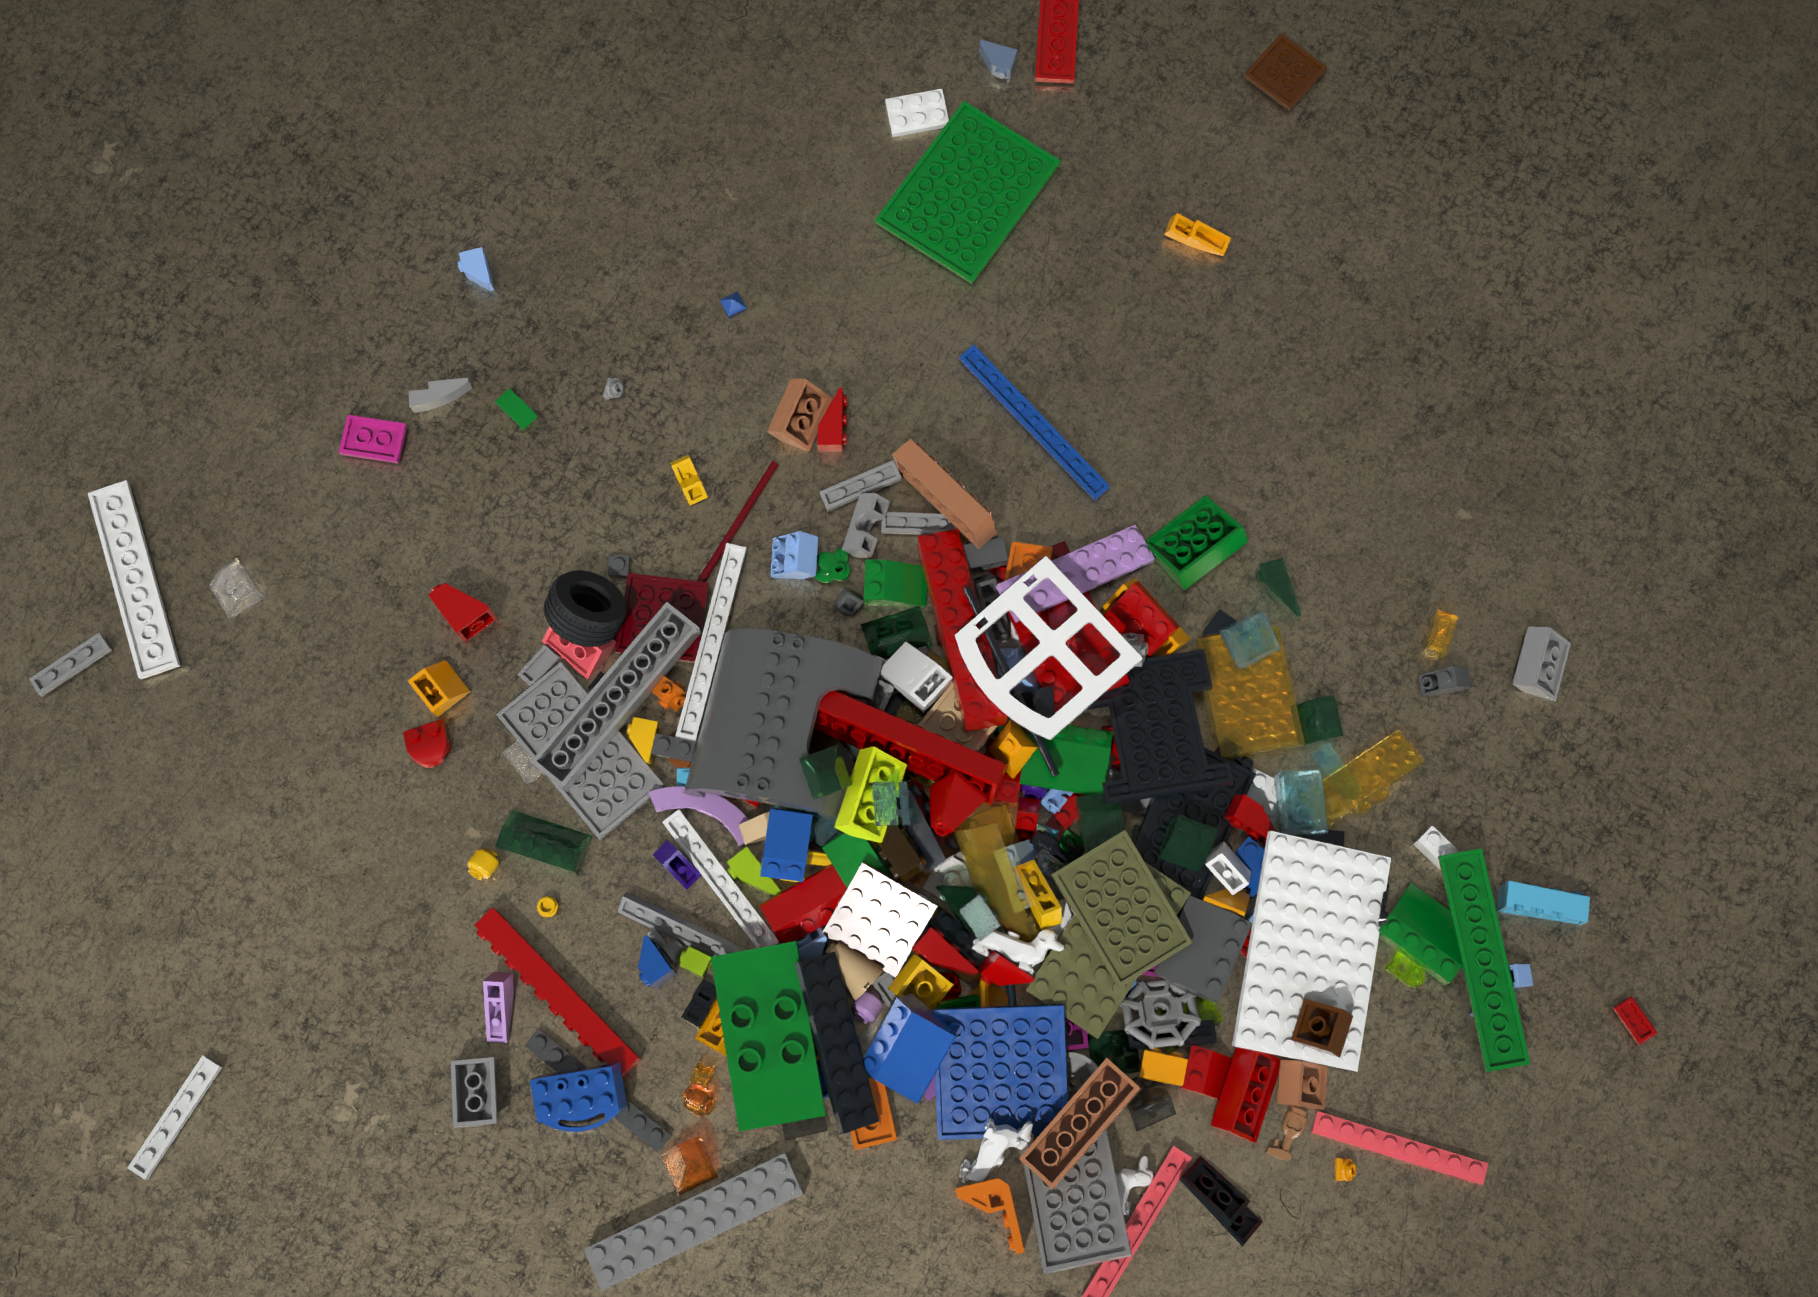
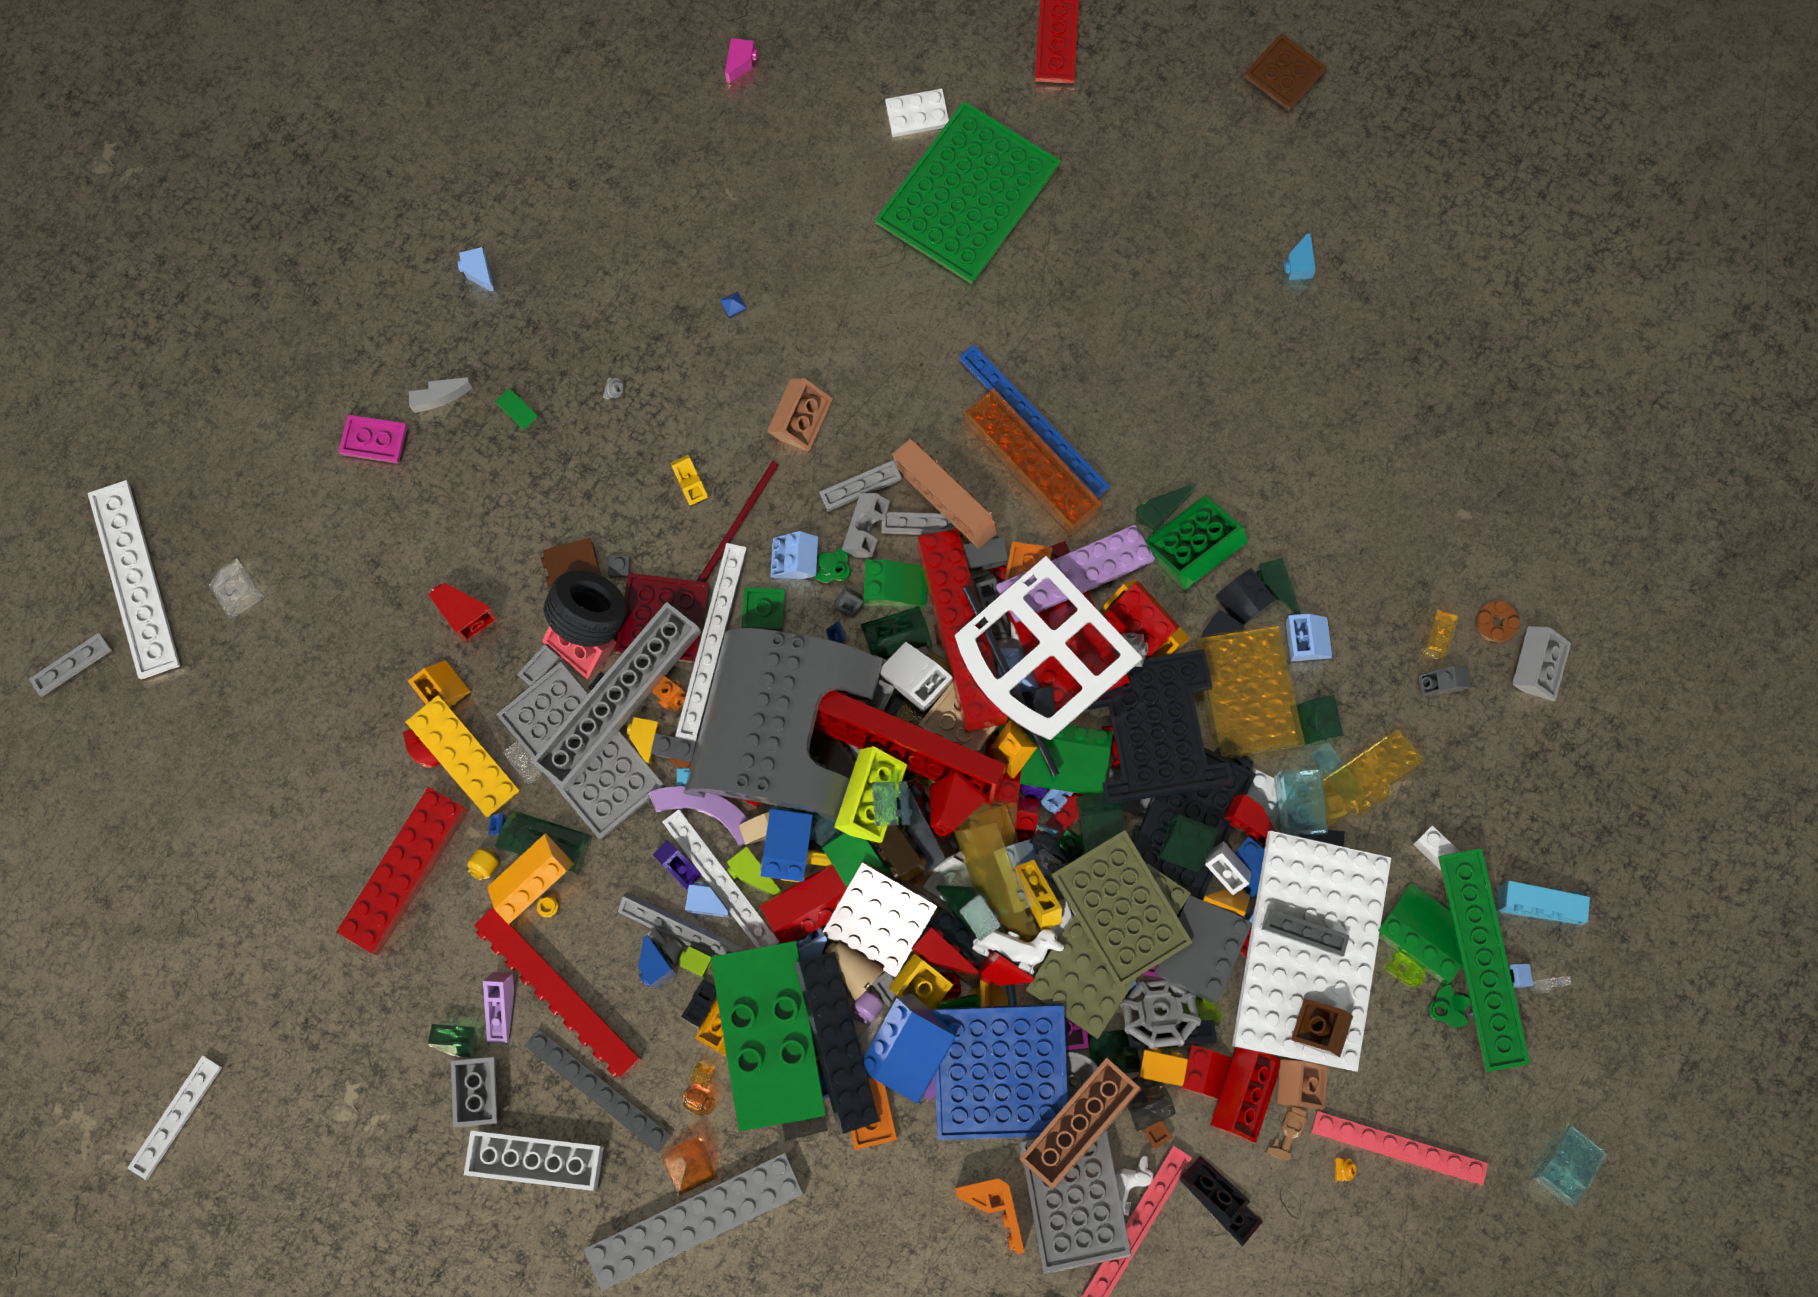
blue piece [530,1062,627,1132] -> none
clear green slope [799,744,852,799] -> none
red slope [817,388,847,452] -> none
white animal [959,1118,1034,1183] -> none
sand blue slope [979,39,1018,79] -> none
light orange slope [1164,213,1231,256] -> none
clear light blue brick [1219,611,1281,668] -> none
black piece [1378,884,1390,927] -> none
red plate [1612,996,1658,1045] -> none
none -> red brick [336,786,469,956]
none -> yellow plate [406,695,520,818]
none -> clear green slope [428,1024,477,1058]
none -> white brick [464,1131,604,1191]
none -> light orange slope [487,833,574,925]
none -> blue slope [488,813,509,836]
none -> reddish brown brick [541,538,601,588]
none -> light blue slope [685,882,730,918]
none -> dark pink slope [725,38,758,83]
none -> green plate [741,587,785,630]
none -> blue slope [826,621,846,643]
none -> clear orange brick [963,388,1103,537]
none -> clear green slope [1134,484,1195,535]
none -> dark orange plate [1142,1119,1173,1149]
none -> black slope [1215,568,1276,626]
none -> dark grey plate [1261,908,1349,957]
none -> dark azure slope [1284,233,1315,280]
none -> light blue slope [1285,614,1332,662]
none -> green plate [1429,985,1470,1028]
none -> dark orange plate [1476,600,1520,643]
none -> clear plate [1530,976,1571,994]
none -> clear light blue slope [1532,1126,1607,1207]

